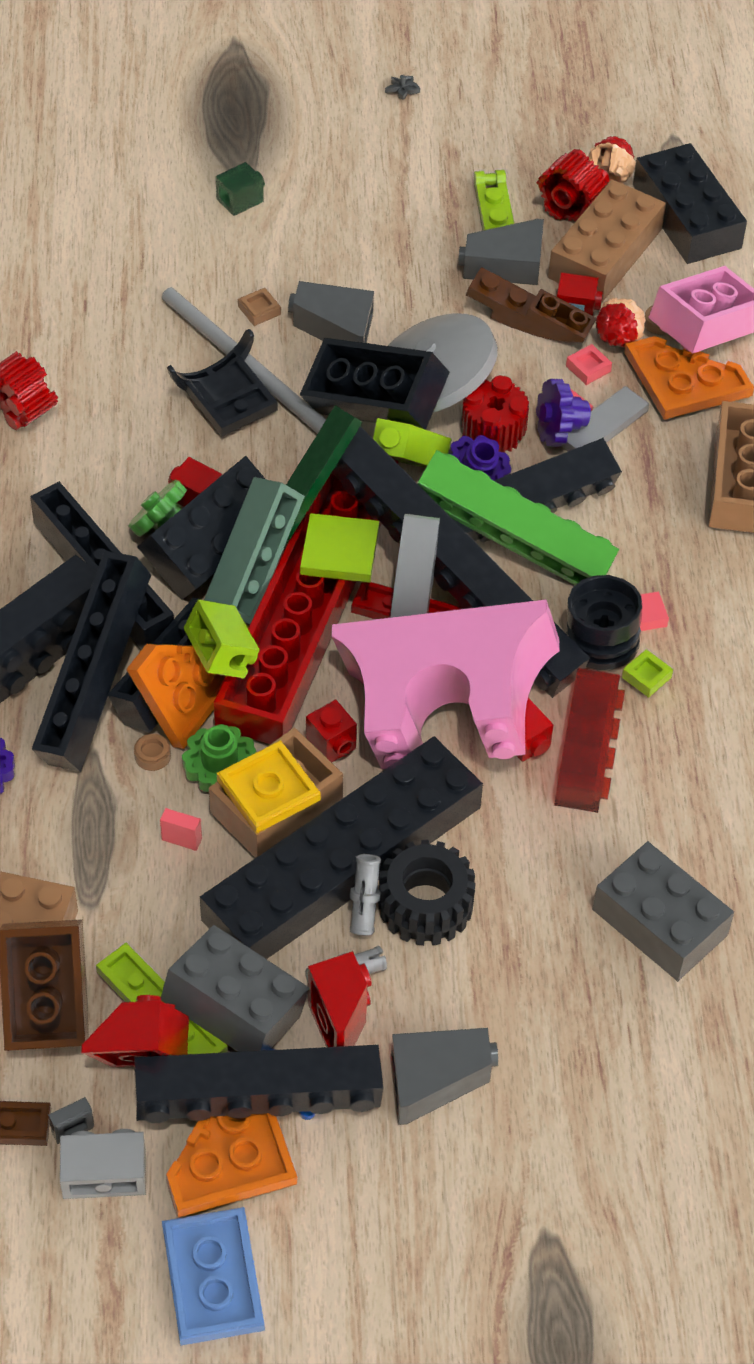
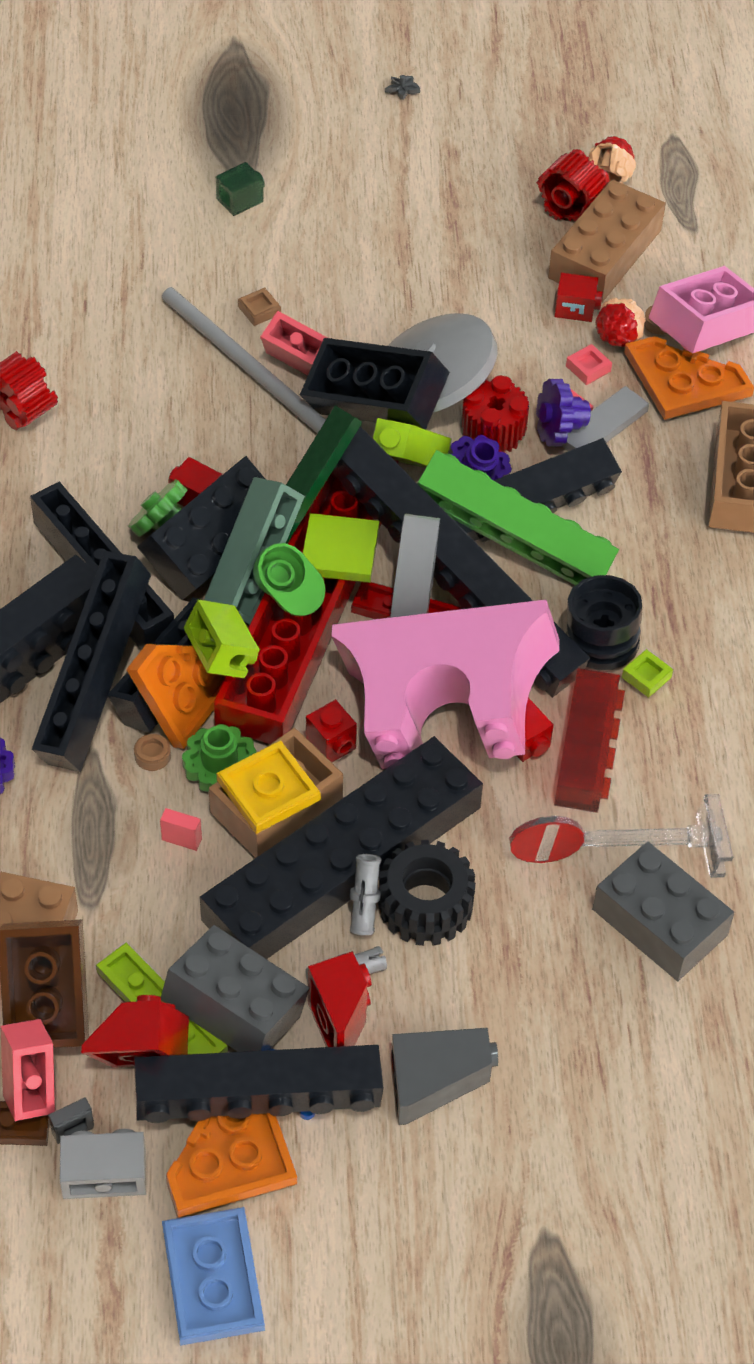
black piece [167,329,278,437] -> none
dark grey slope [288,281,374,343] -> none
dark grey slope [458,219,544,285] -> none
reddish brown slope [466,267,596,343] -> none
lime plate [474,170,514,231] -> none
black brick [633,143,747,264] -> none
coral tile [640,591,669,631] -> none
none -> coral brick [0,1019,55,1121]
none -> bright green cap [253,543,325,616]
none -> coral brick [260,311,328,376]
none -> clear piece [509,794,734,878]

